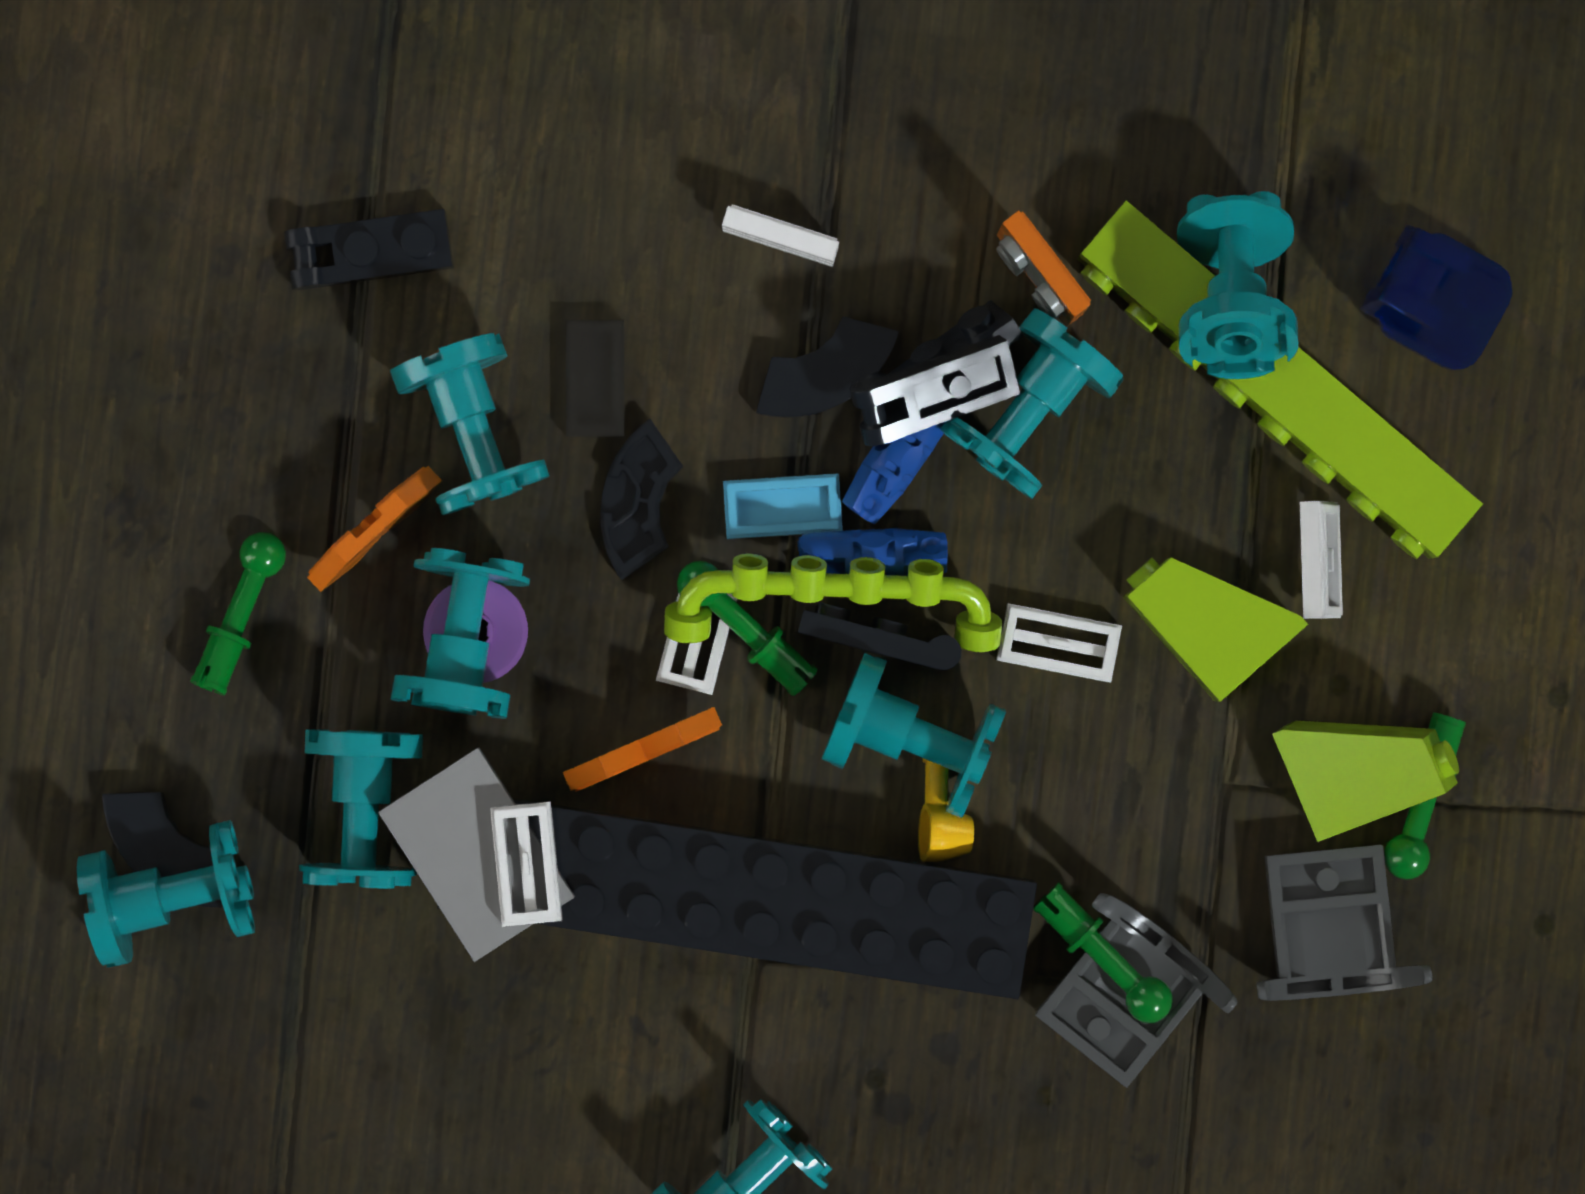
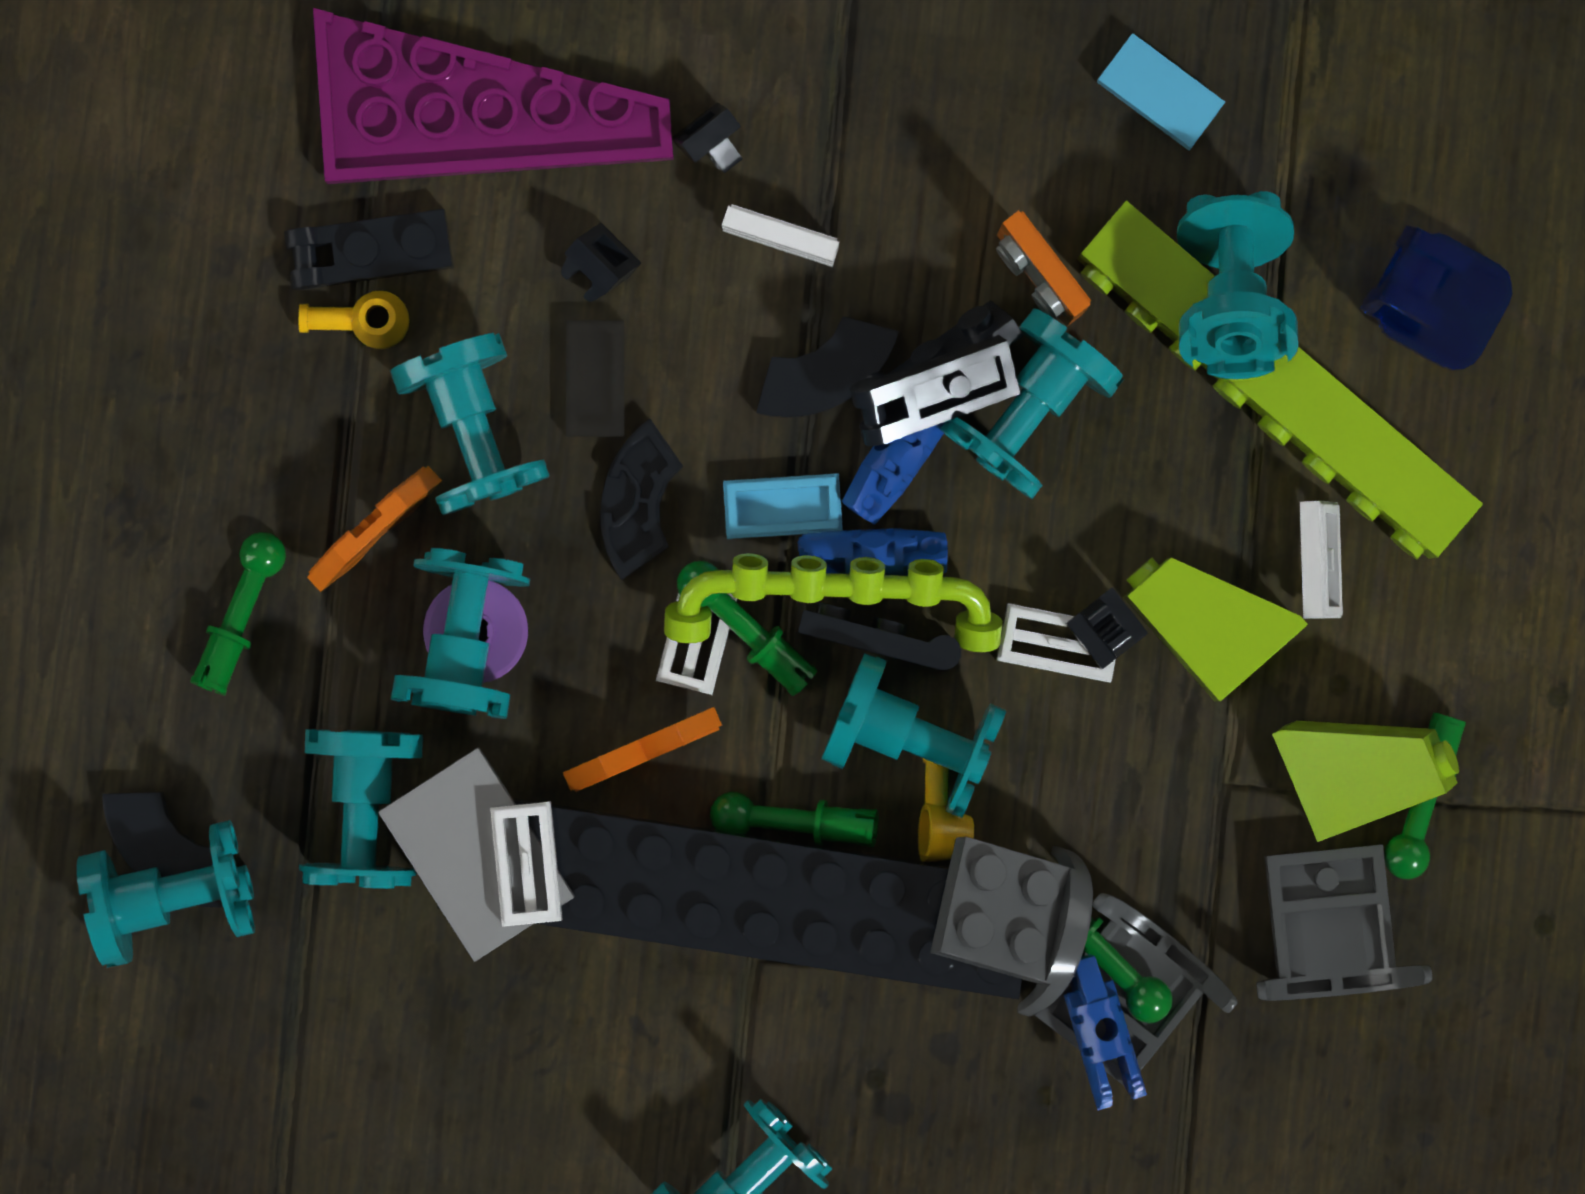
none -> yellow bar [299,291,410,349]
none -> magenta wing [313,8,674,184]
none -> black tile [561,223,641,302]
none -> black tile [672,102,743,173]
none -> green pin [710,791,879,847]
none -> dark grey piece [930,836,1093,1016]
none -> blue hinge [1063,955,1147,1111]
none -> black tile [1065,587,1148,669]
none -> medium azure tile [1097,33,1225,150]

